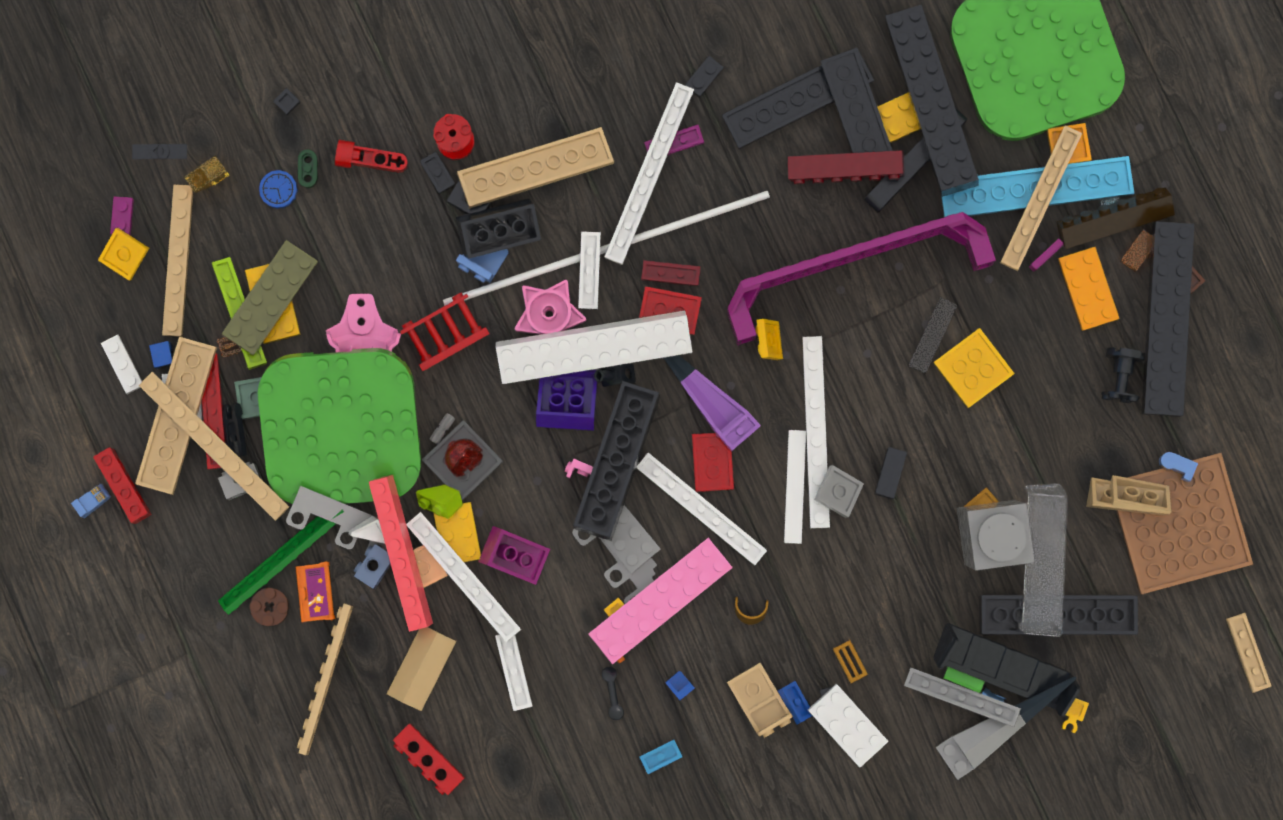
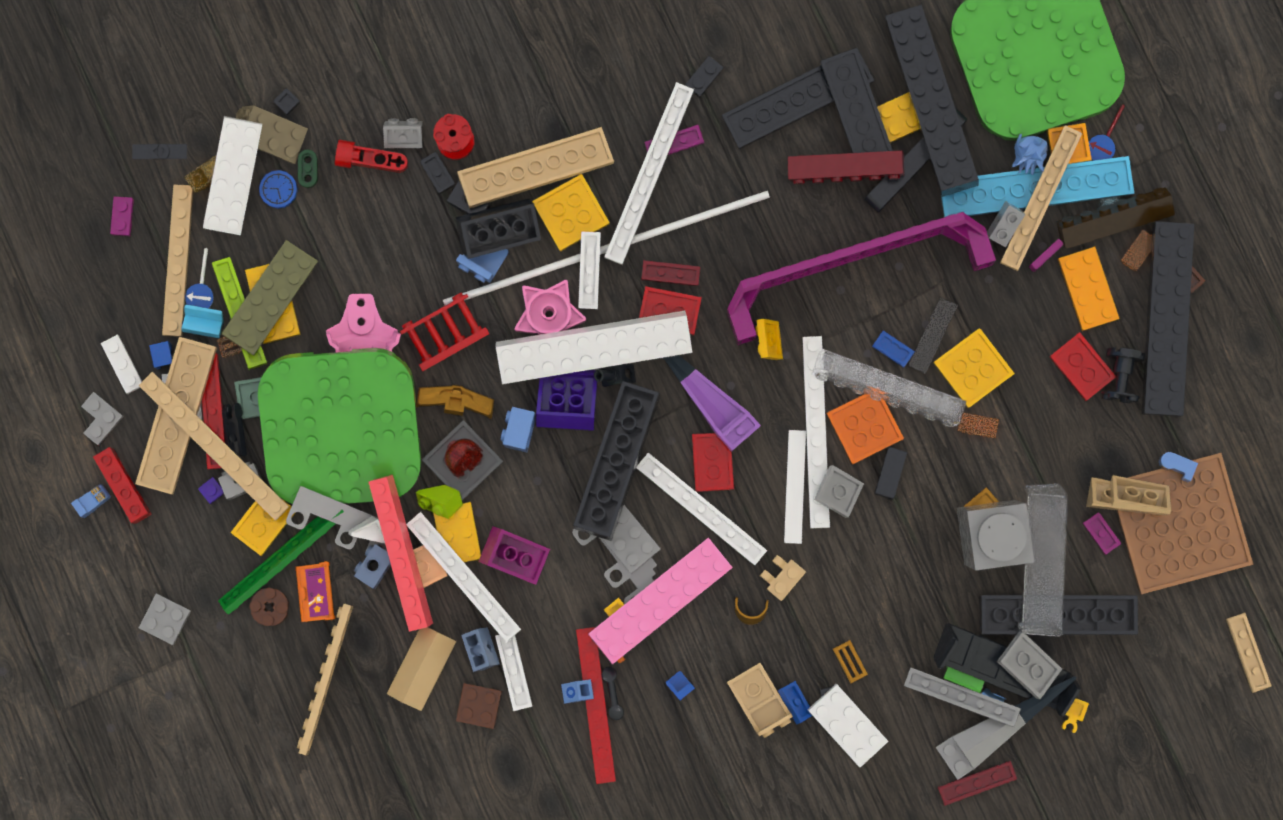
yellow tile [98,228,149,281] -> none
red brick [393,723,465,795] -> none
light grey piece [430,413,455,444] -> none
bright pink bracket [565,459,593,479] -> none
dark azure plate [640,740,683,774] -> none
none -> light grey plate [81,392,124,446]
none -> light grey plate [139,593,191,645]
none -> medium azure panel [182,305,224,338]
none -> blue piece [185,248,214,309]
none -> dark purple plate [198,477,224,504]
none -> white plate [203,116,262,235]
none -> yellow plate [231,498,296,556]
none -> dark tan bracket [236,105,308,164]
none -> light grey bracket [383,118,423,148]
none -> pearl gold plate [416,385,494,419]
none -> reddish brown plate [456,683,502,729]
none -> sand blue brick [461,627,500,672]
none -> medium blue brick [501,407,536,453]
none -> yellow plate [532,174,610,252]
none -> medium blue brick [561,680,594,704]
none -> red plate [576,627,616,784]
none -> tan plate [760,555,806,601]
none -> clear brick [812,349,966,427]
none -> orange plate [826,388,904,465]
none -> blue plate [872,331,915,368]
none -> dark red tile [937,761,1017,806]
none -> clear orange plate [957,412,999,439]
none -> light grey brick [987,201,1025,247]
none -> light grey plate [997,631,1062,699]
none -> medium blue hair [1012,134,1047,175]
none -> red plate [1049,332,1116,401]
none -> magenta plate [1082,512,1121,555]
none -> blue piece [1089,104,1125,161]

